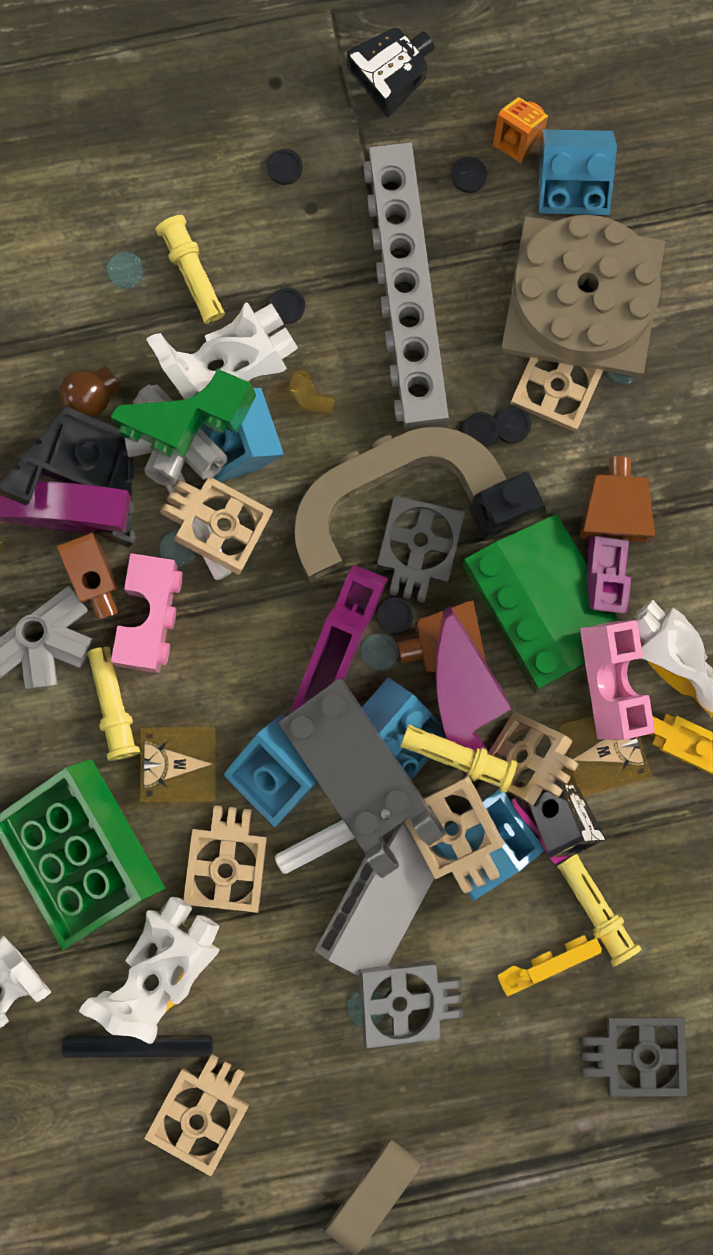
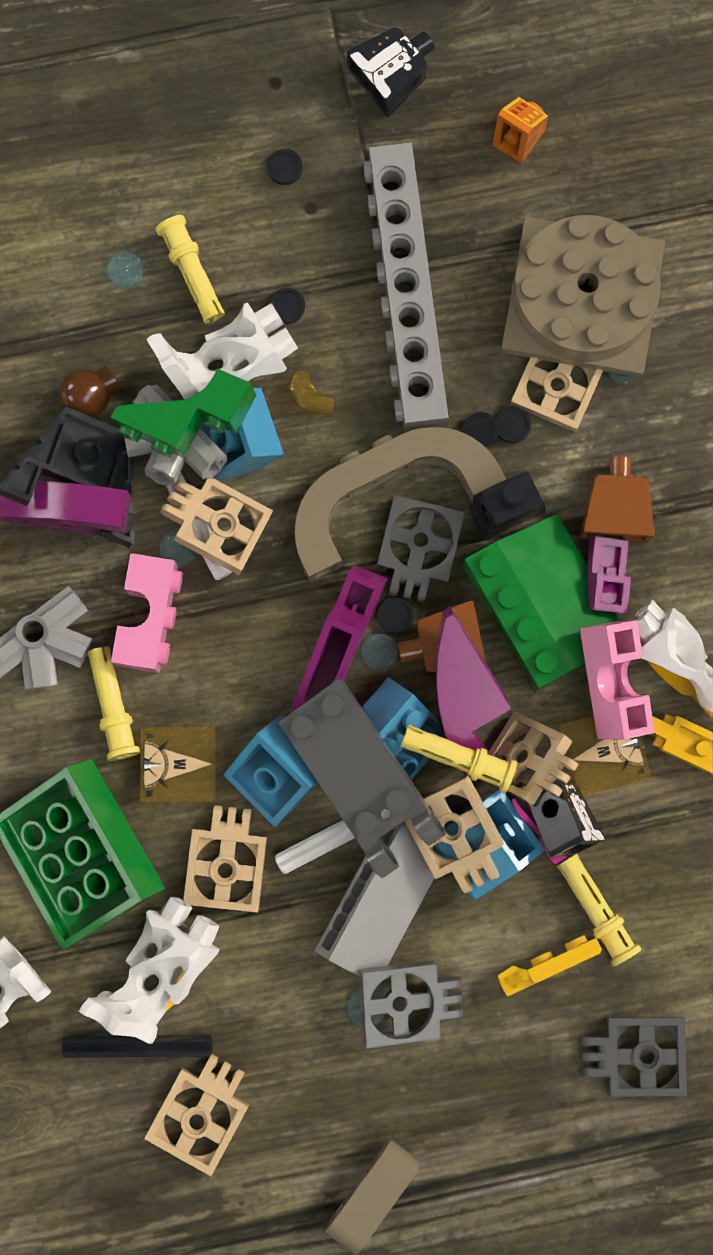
dark orange torso [57,533,119,620] -> none
black piece [452,157,487,193] -> none
dark azure slope [539,129,617,215] -> none

